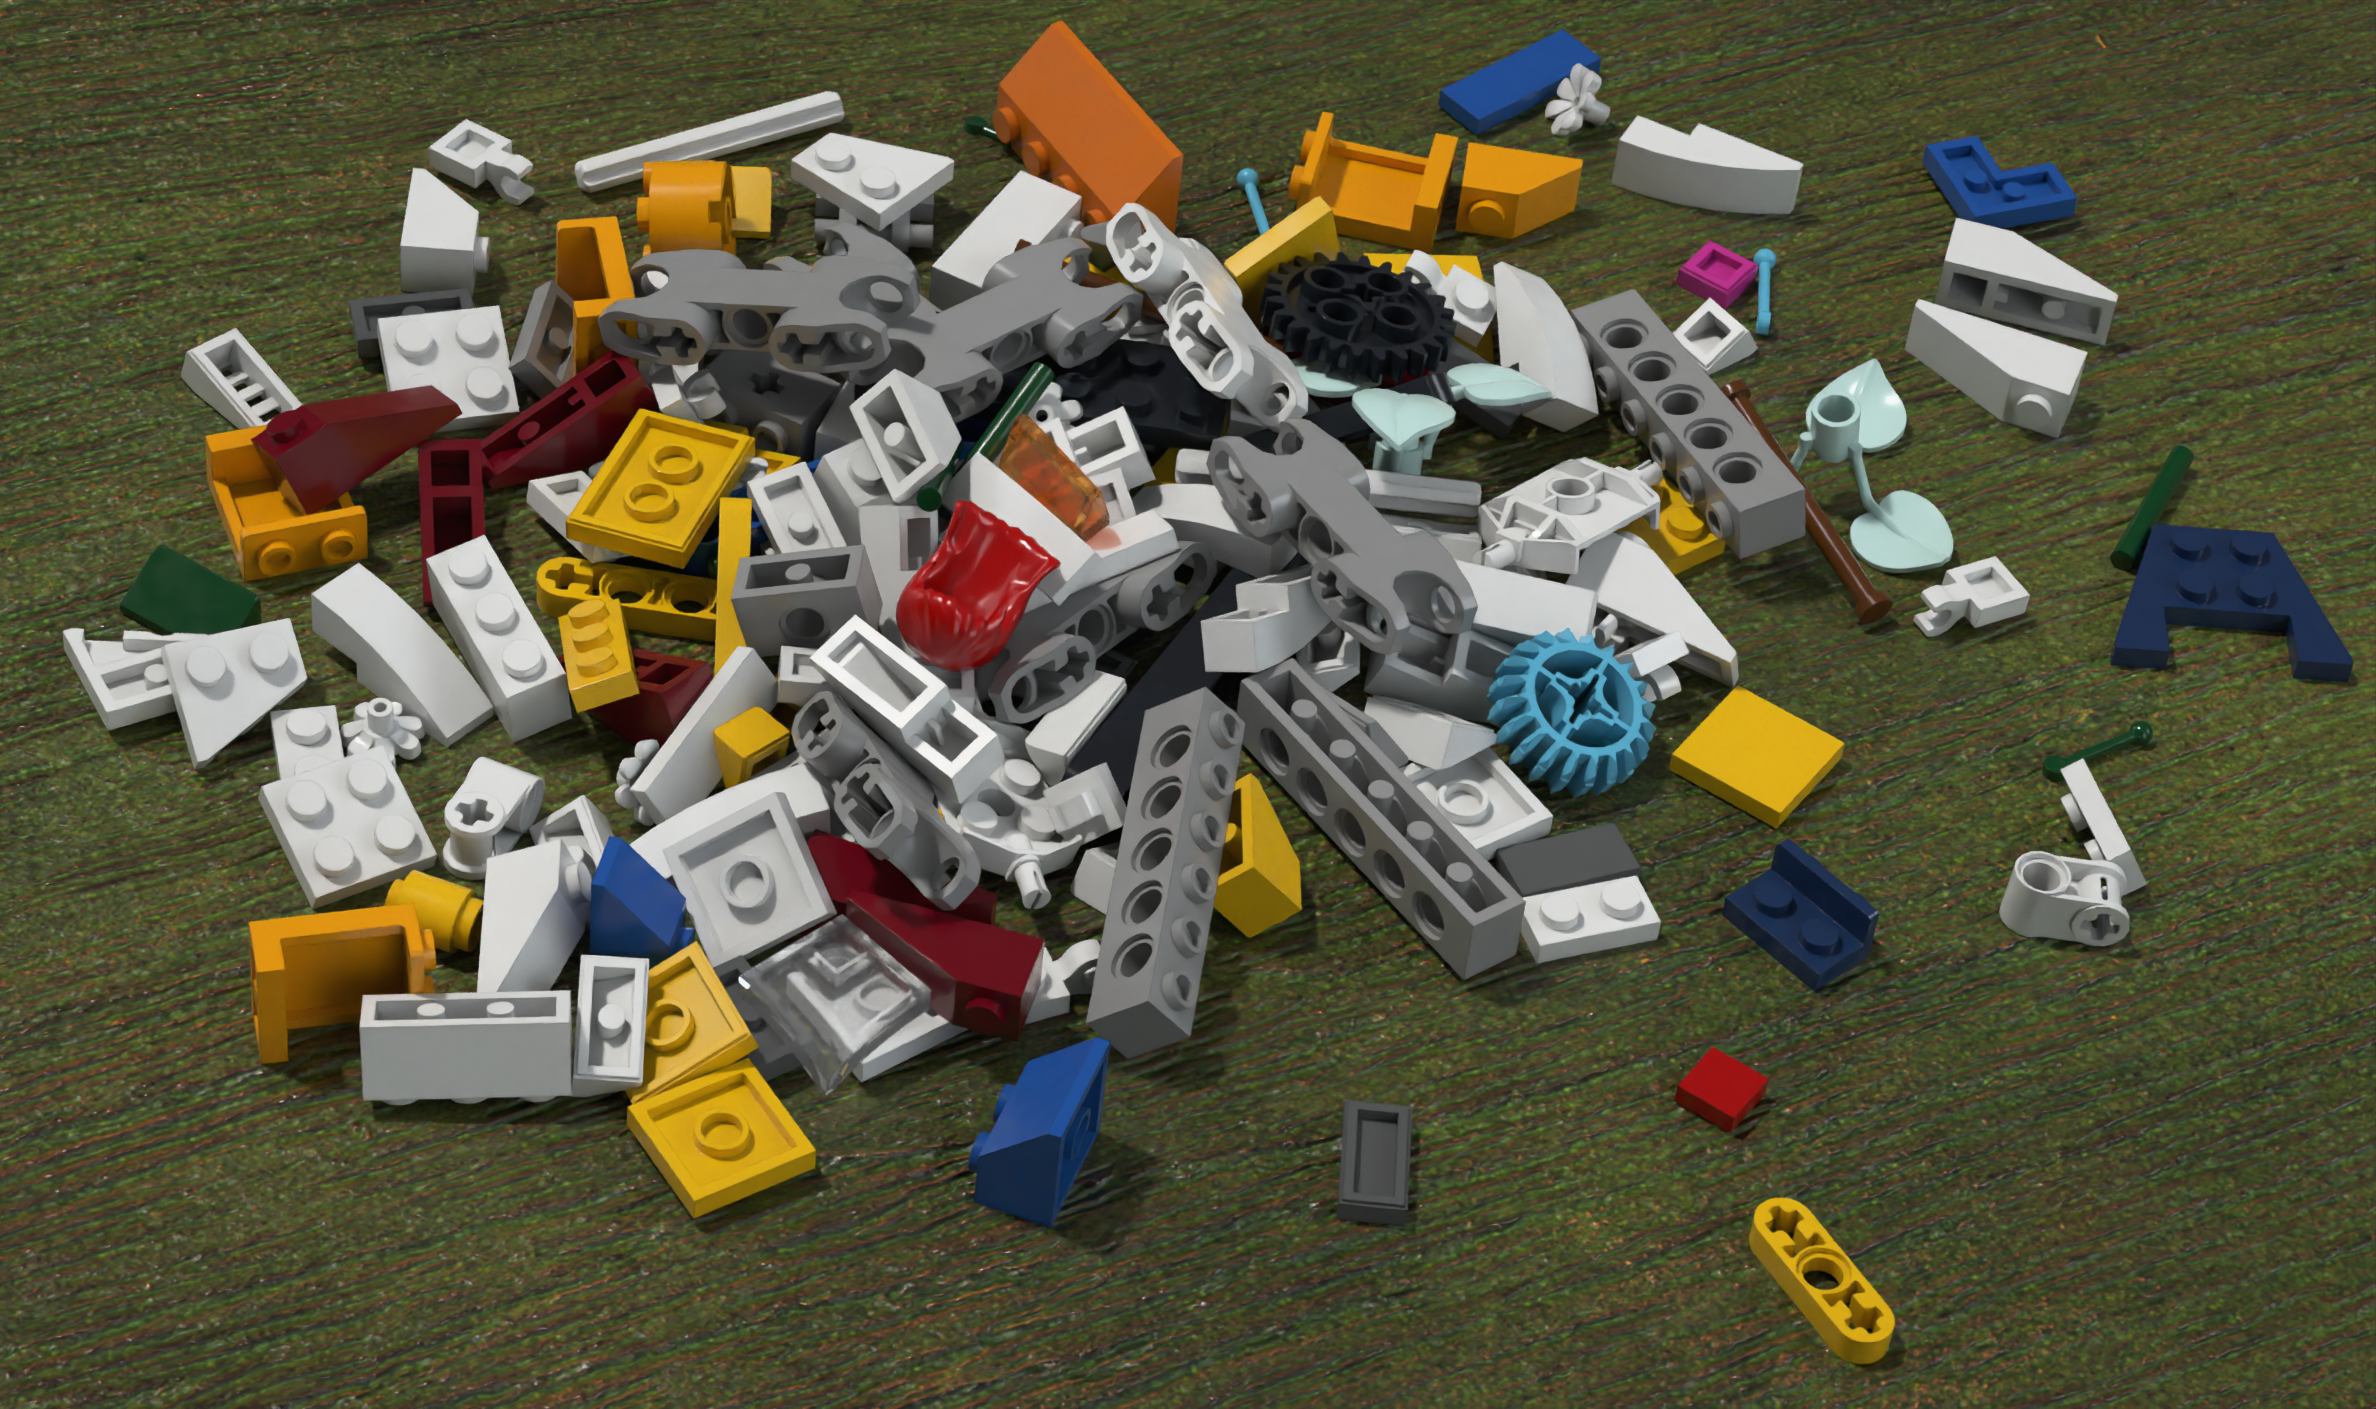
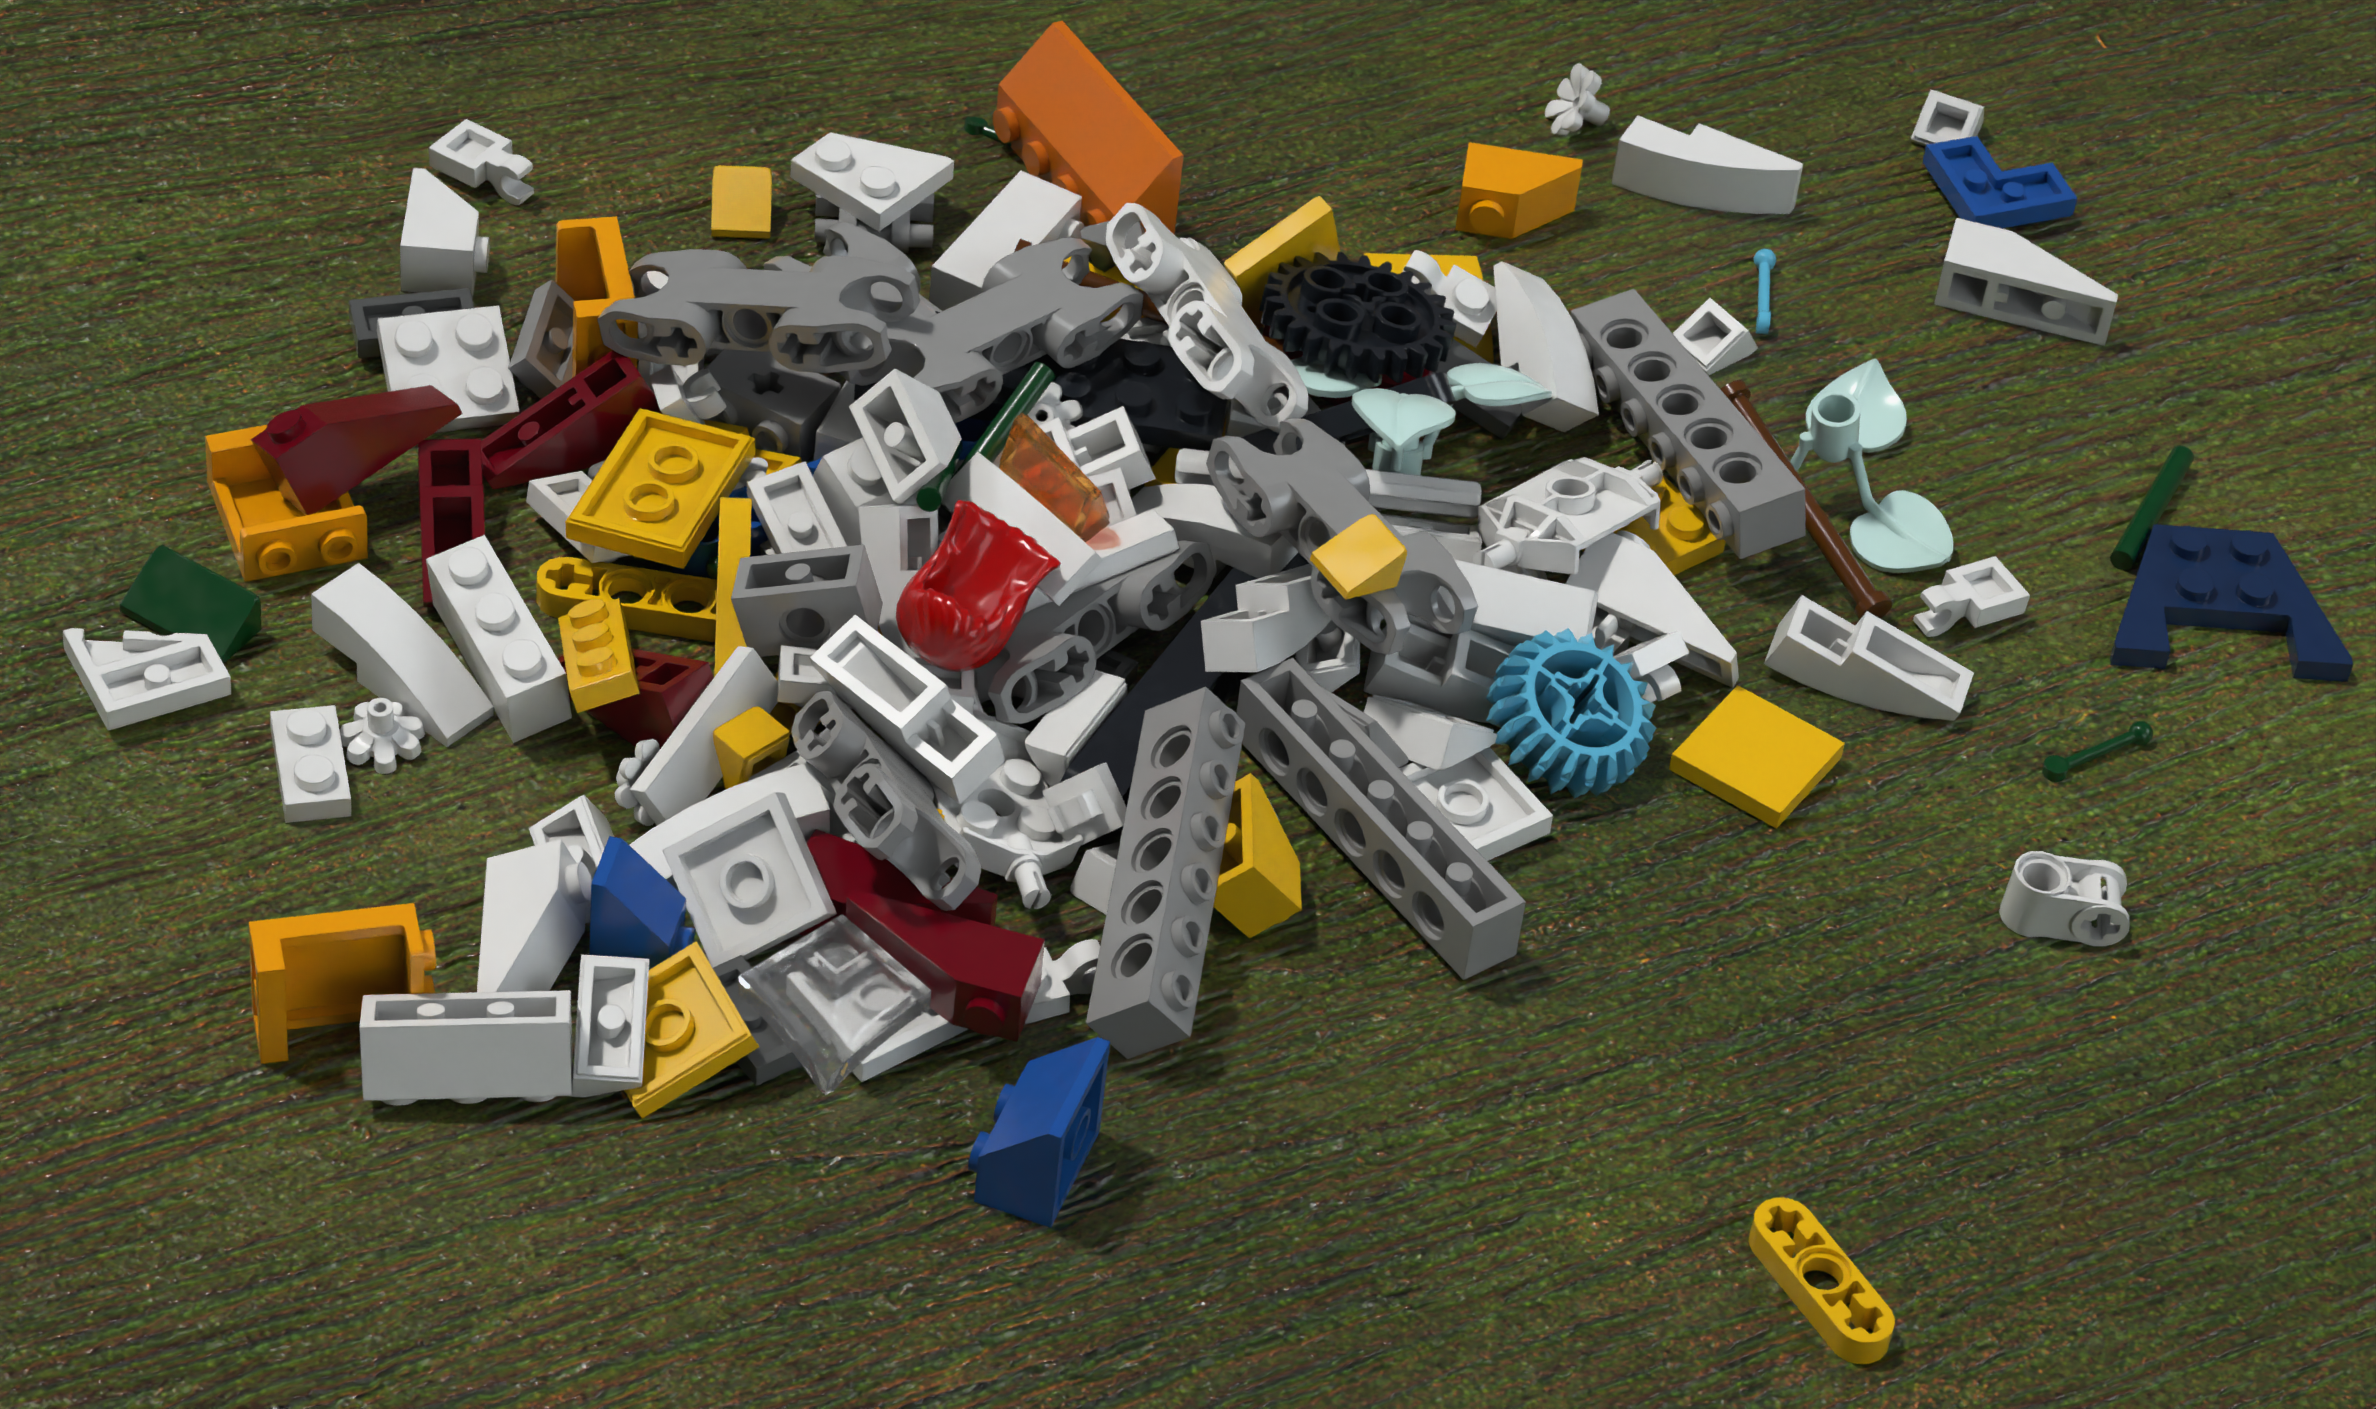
white wing [161,618,307,770] -> none
white slope [181,328,302,429] -> none
white plate [258,745,437,909] -> none
yellow brick [384,870,484,954] -> none
white piece [443,757,545,880] -> none
white axle [574,91,844,193] -> none
yellow plate [627,1058,816,1219] -> none
light orange brick [637,160,736,257] -> none
medium azure hinge [1236,168,1270,236] -> none
light orange panel [1288,112,1458,253] -> none
dark grey tile [1336,1100,1412,1226] -> none
blue tile [1438,29,1601,135] -> none
dark grey tile [1494,822,1641,898] -> none
white plate [1520,875,1661,964] -> none
red tile [1674,1047,1769,1133] -> none
dark pink tile [1676,241,1759,310] -> none
dark blue bracket [1722,839,1879,992] -> none
white slope [1905,299,2088,439] -> none
white plate [2060,758,2147,895] -> none
none -> yellow slope [1310,514,1407,600]
none -> white slope [1764,595,1974,721]
none -> white slope [1911,89,1984,147]

